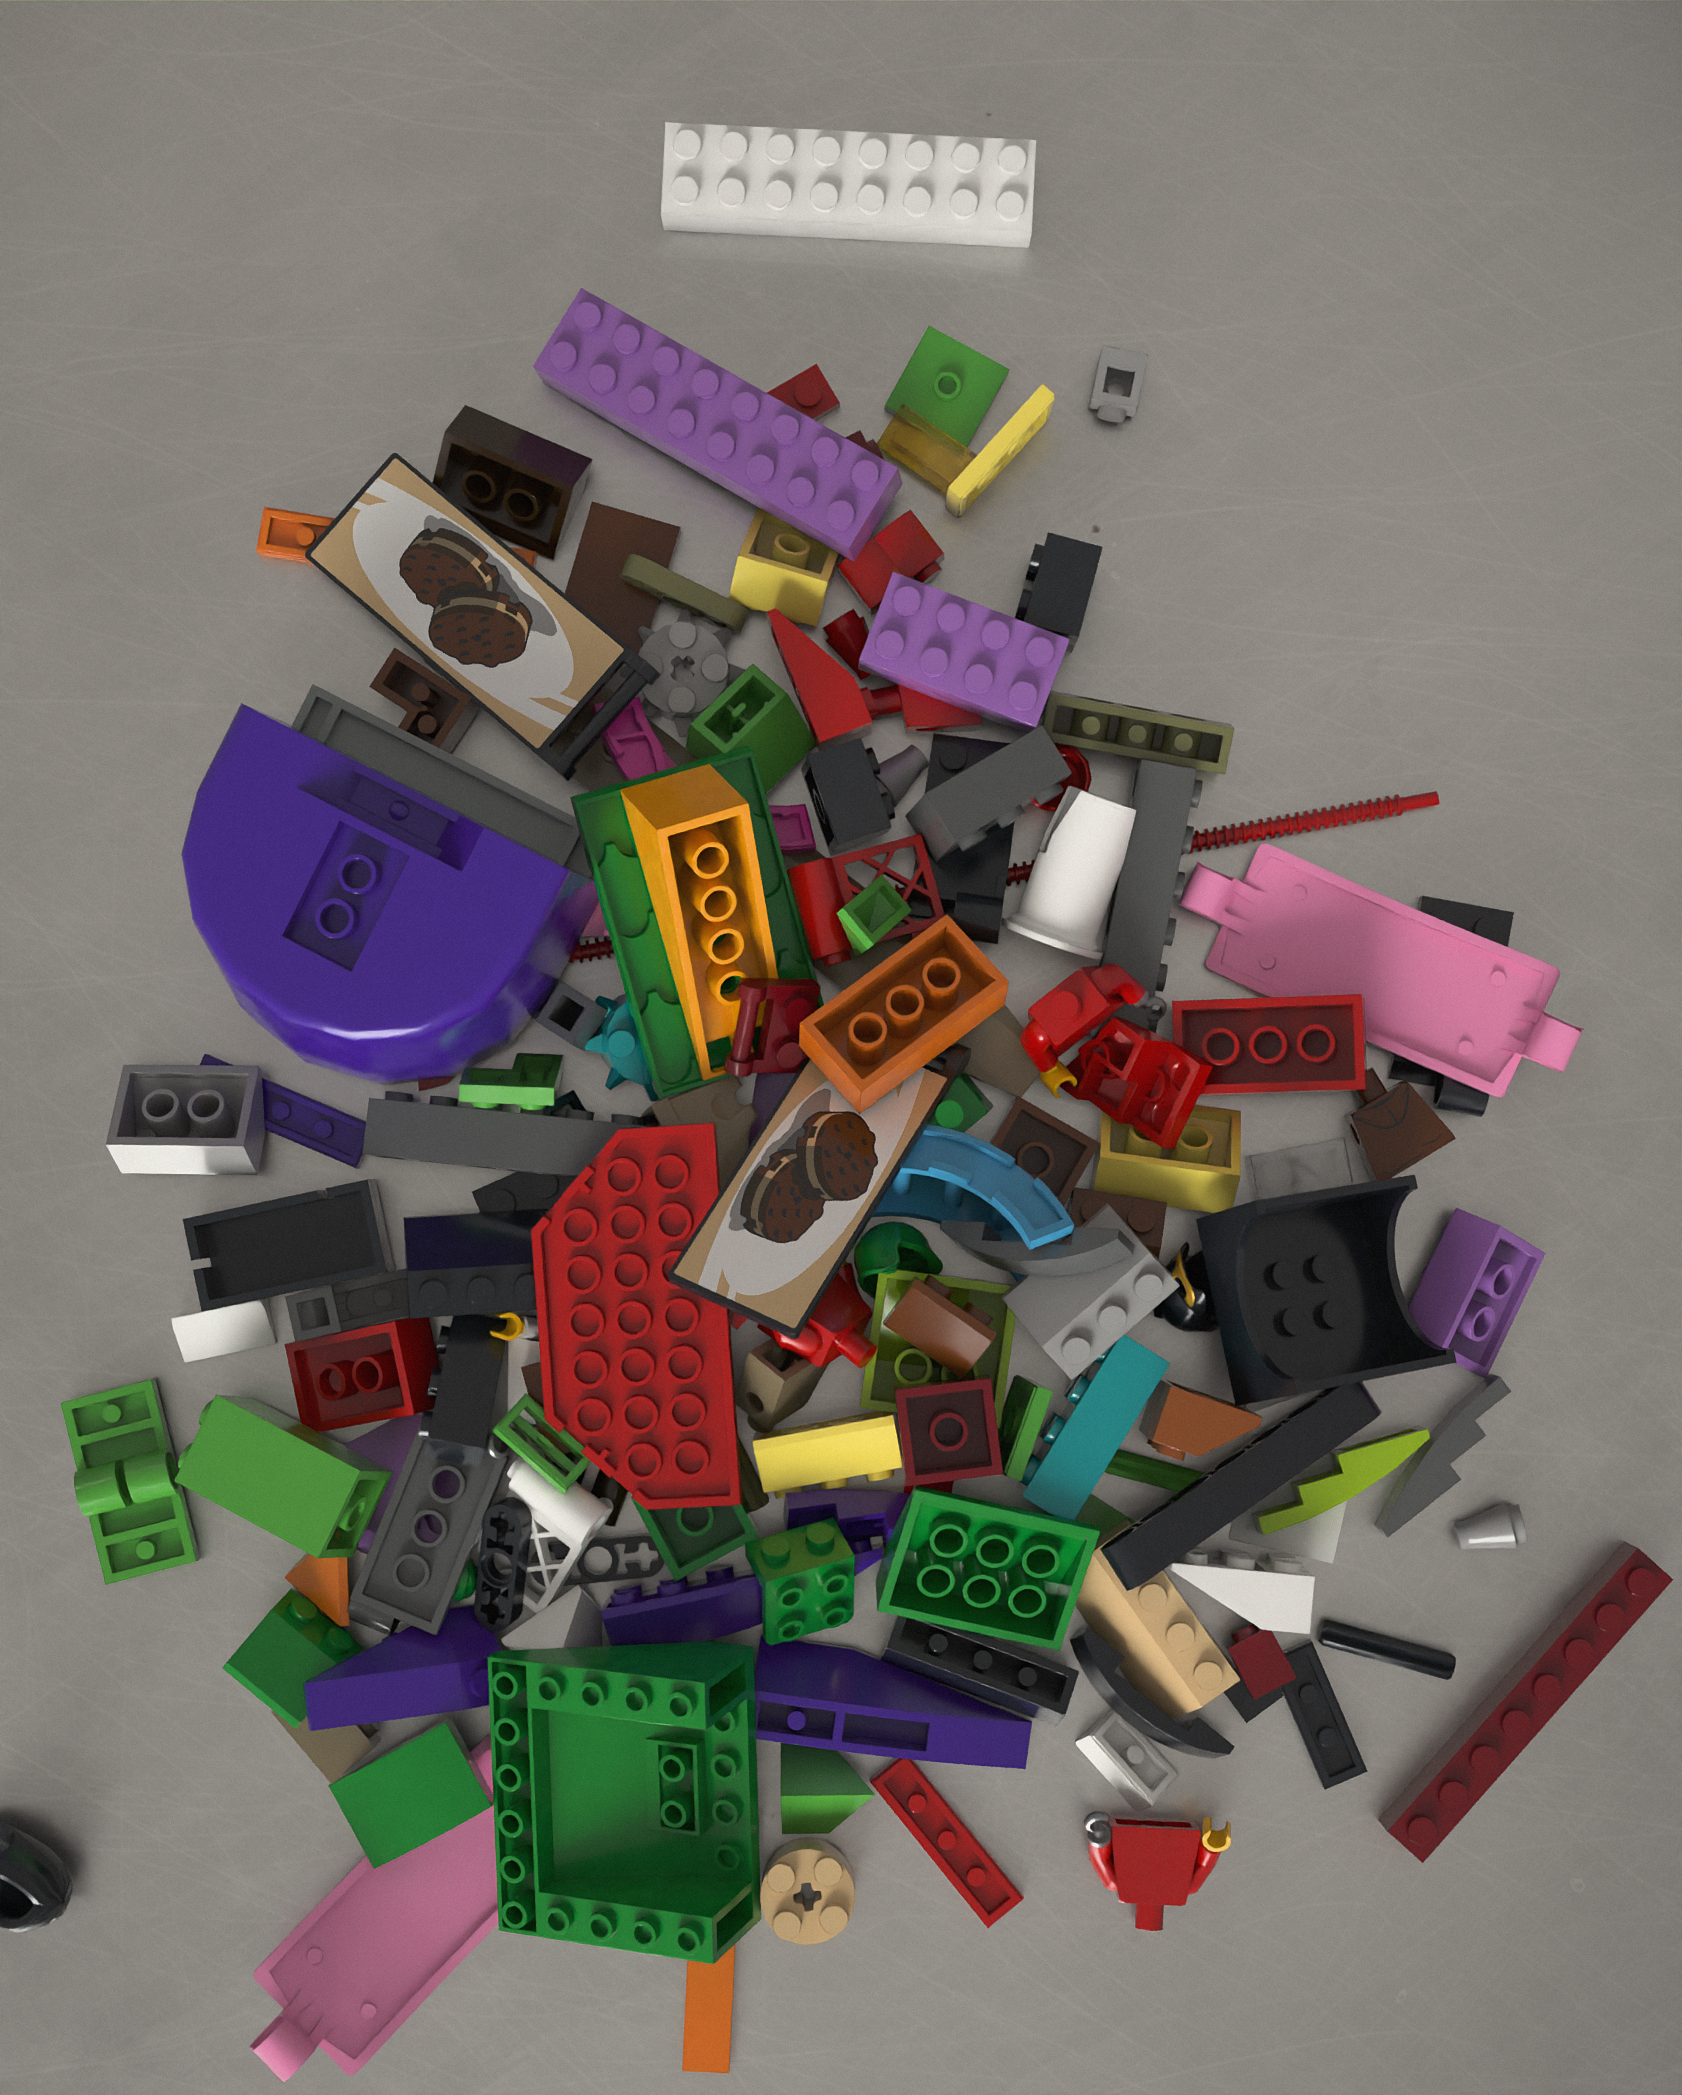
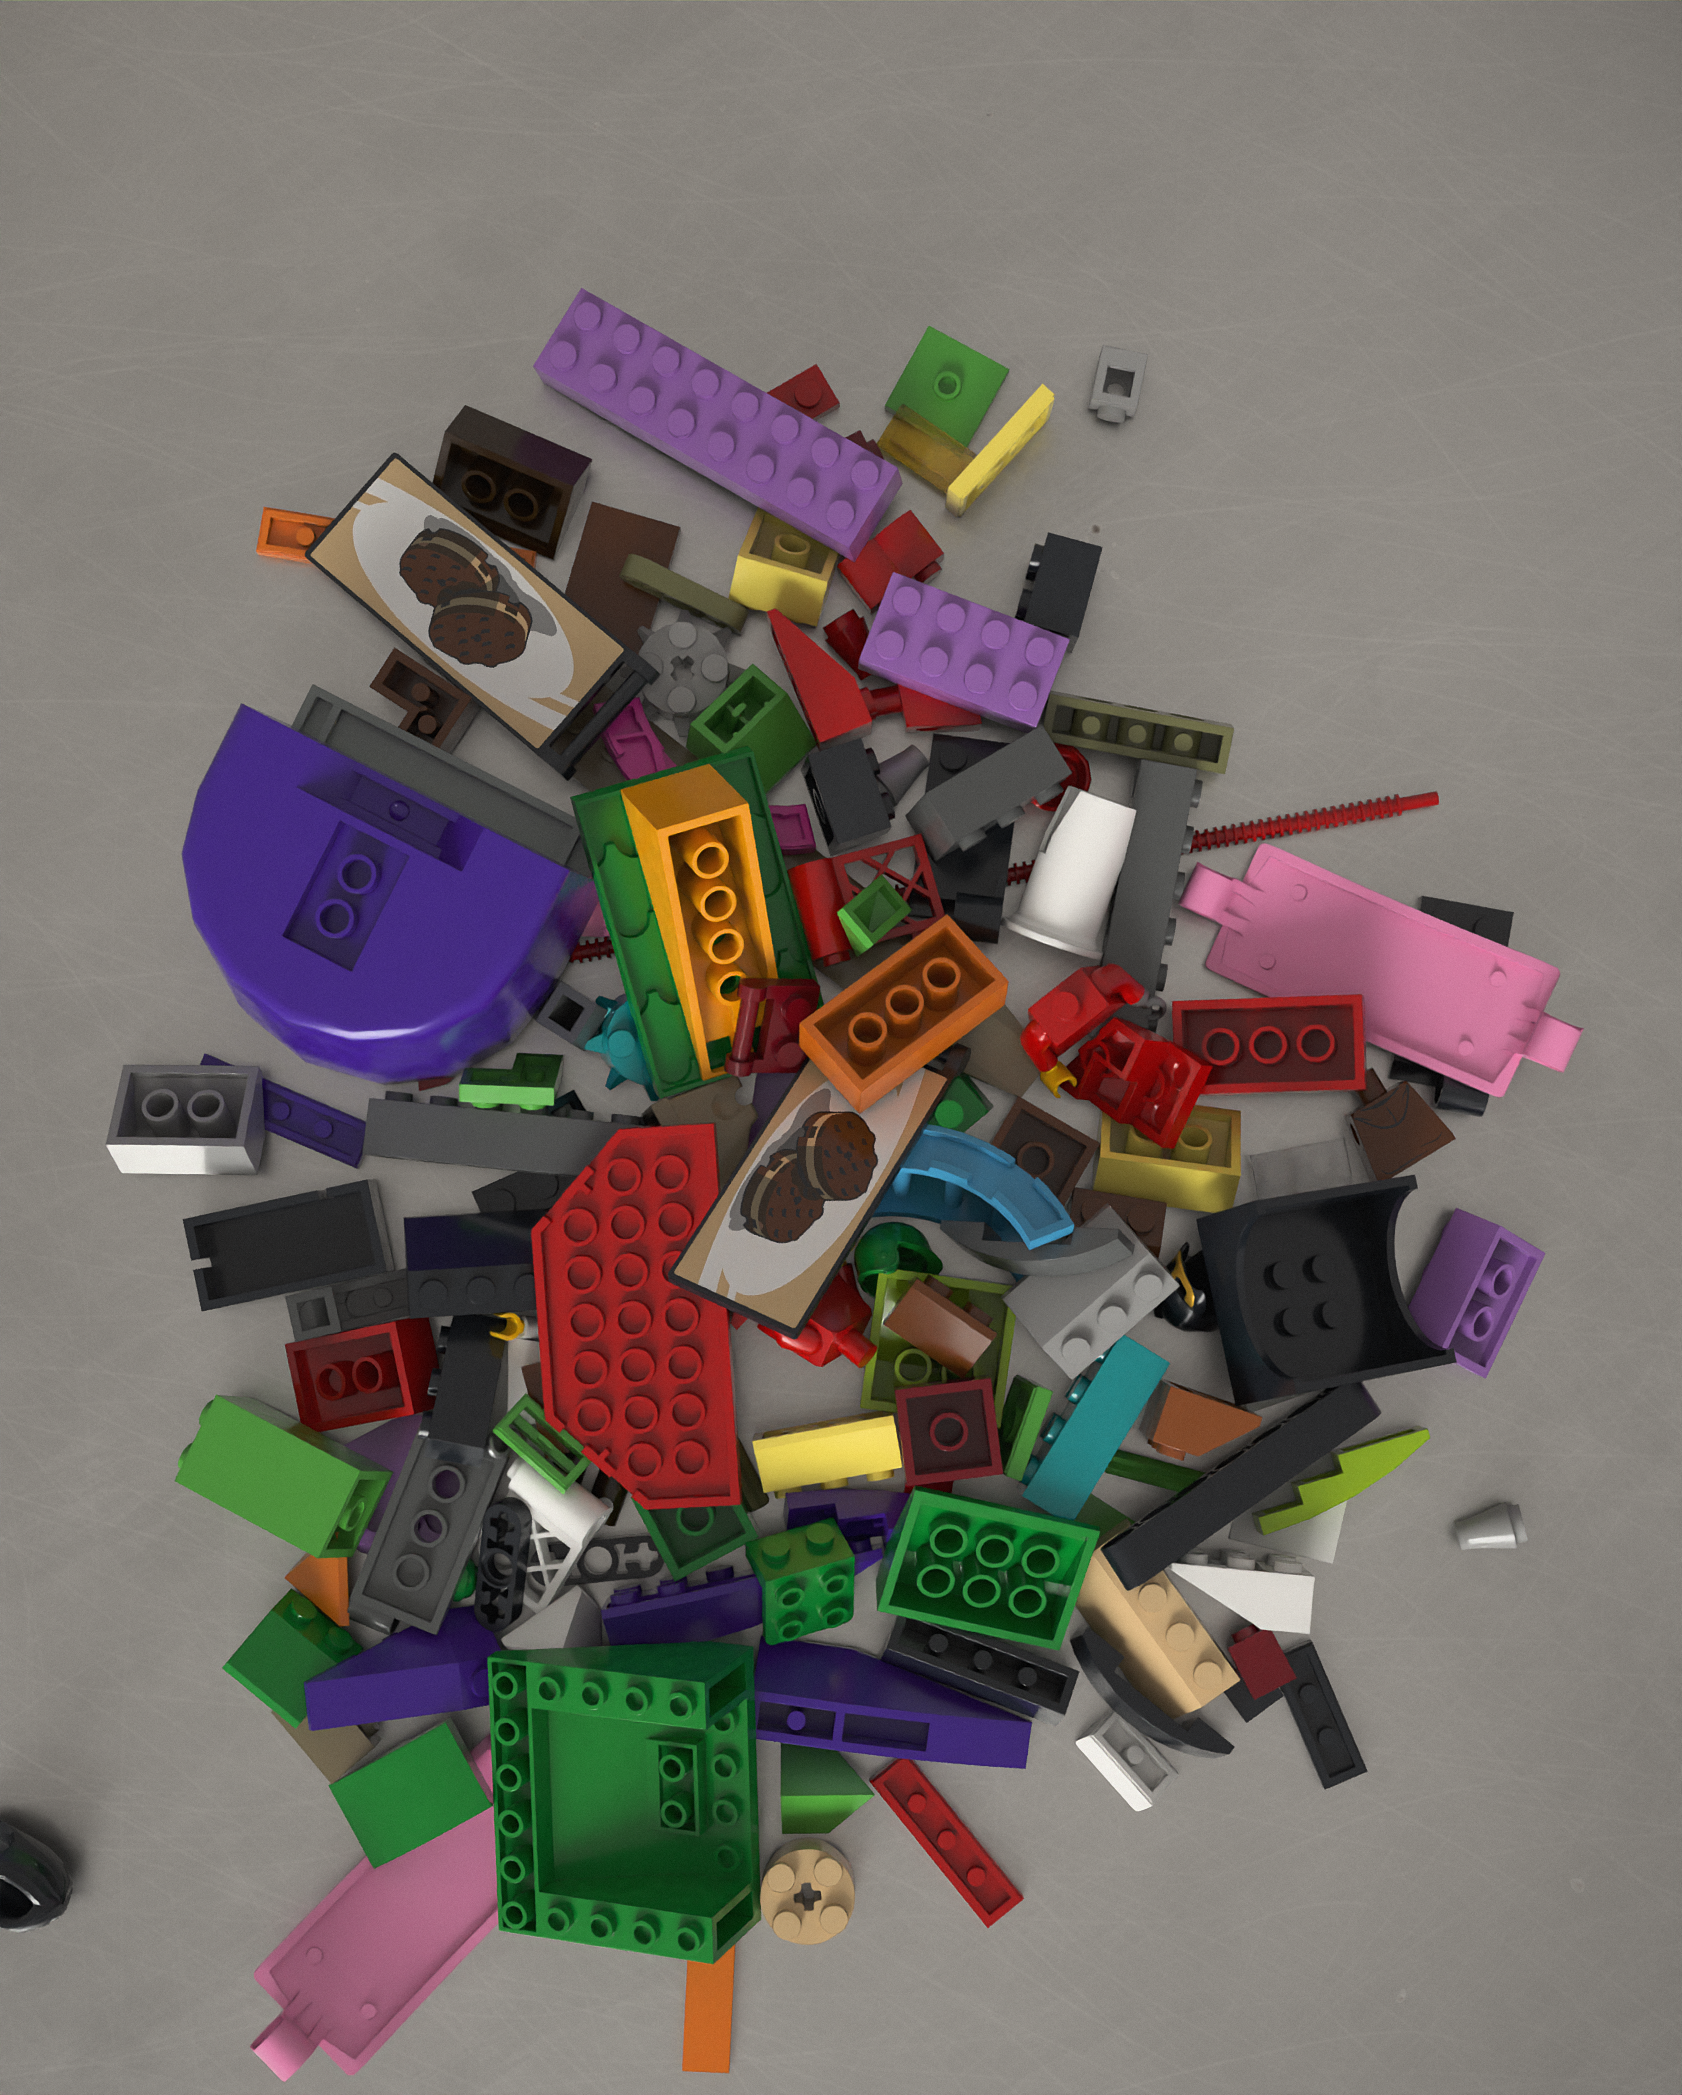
bright green plate [61,1378,200,1585] -> none
white slope [171,1298,277,1363] -> none
white brick [661,122,1036,248] -> none
dark tan torso [735,1338,829,1433] -> none
red torso [1084,1811,1231,1931] -> none
black axle [1318,1620,1456,1680] -> none
dark grey slope [1374,1374,1511,1537] -> none
dark red brick [1378,1541,1674,1863] -> none

